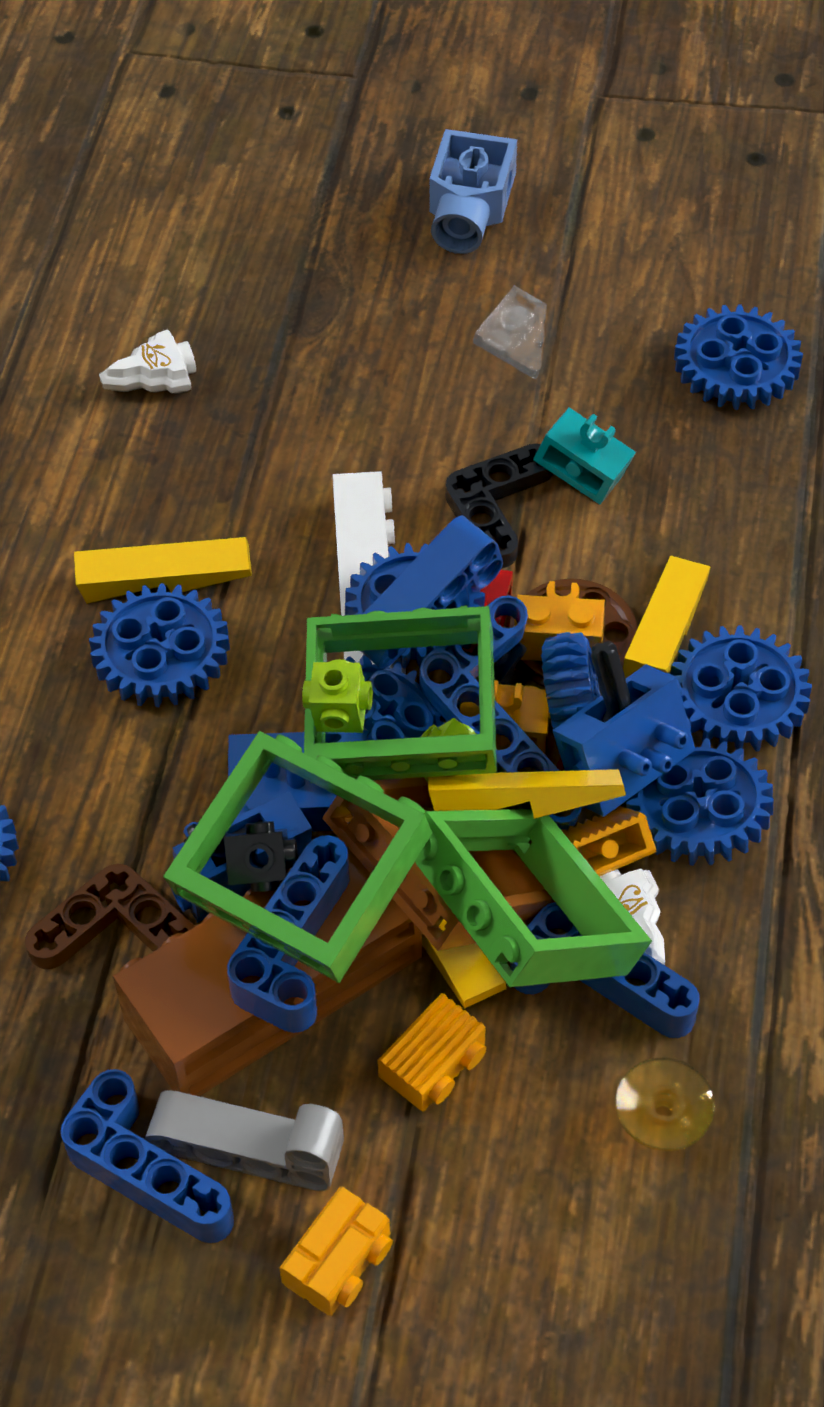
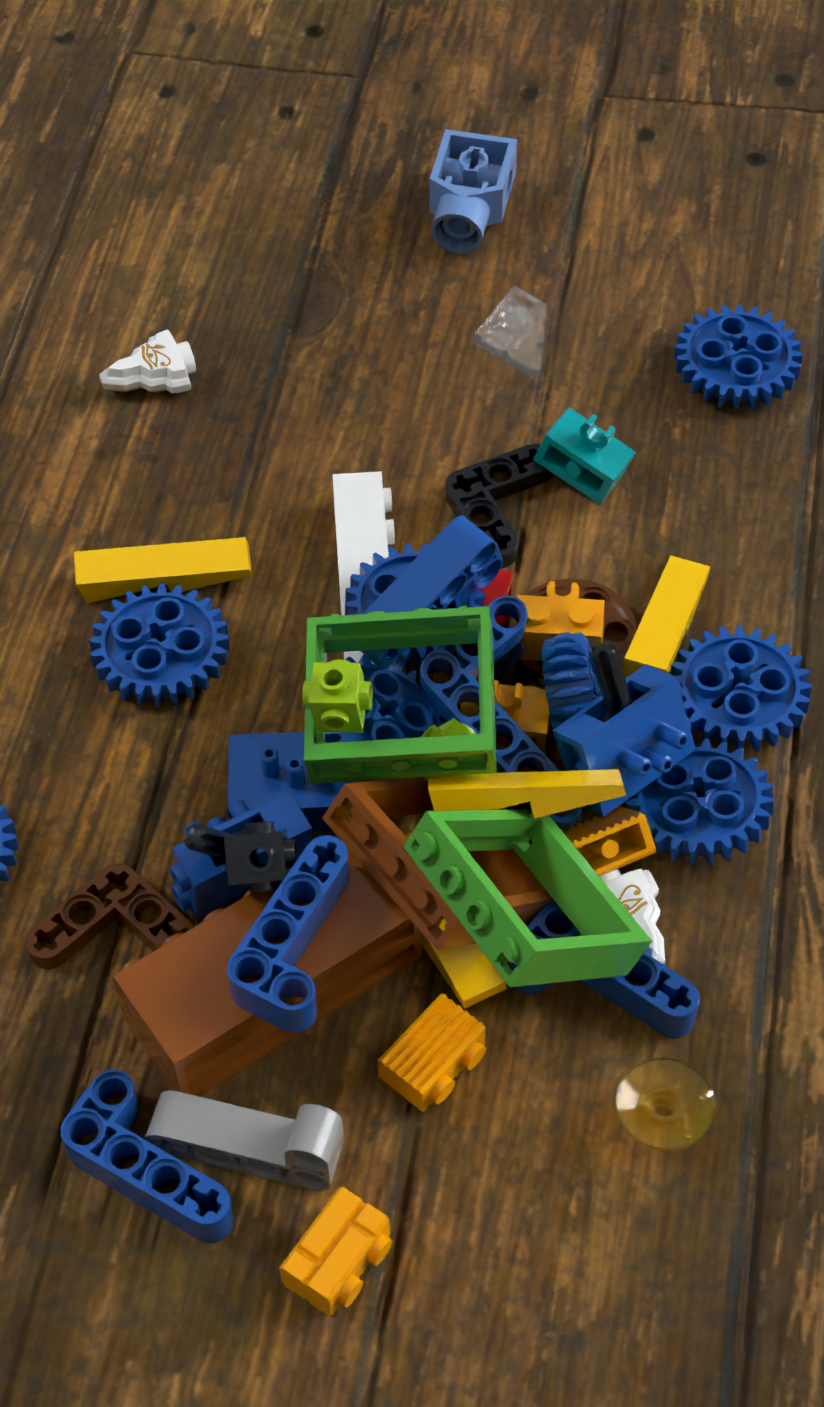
bright green window [163,731,432,983] -> none

